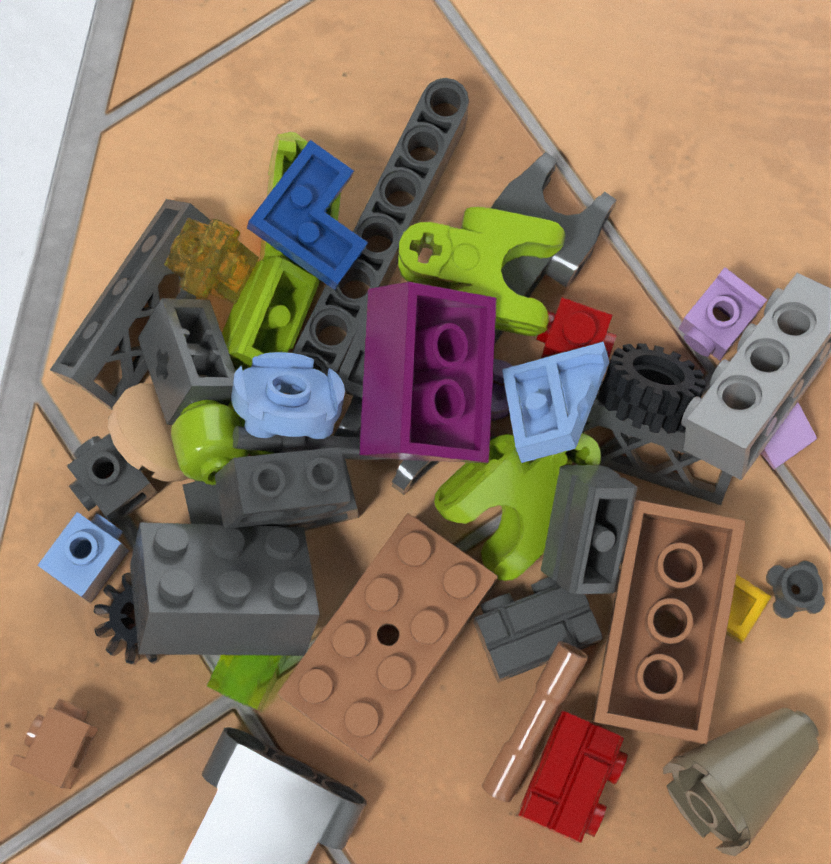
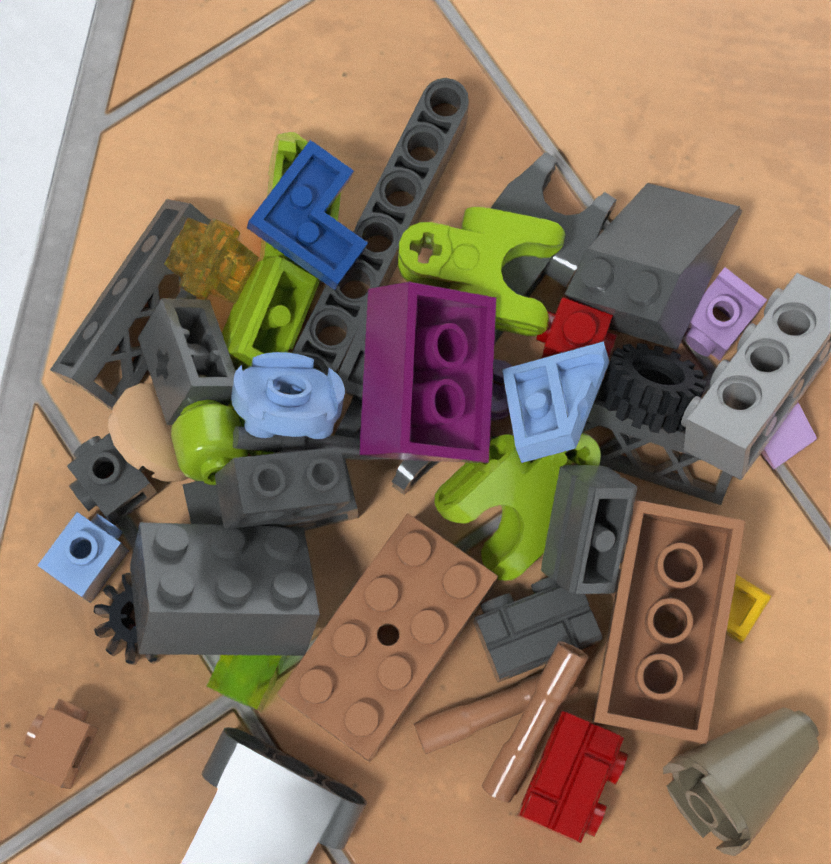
dark grey plate [766,561,825,619] -> none
none -> nougat piece [414,672,579,754]
none -> dark grey slope [565,183,742,349]

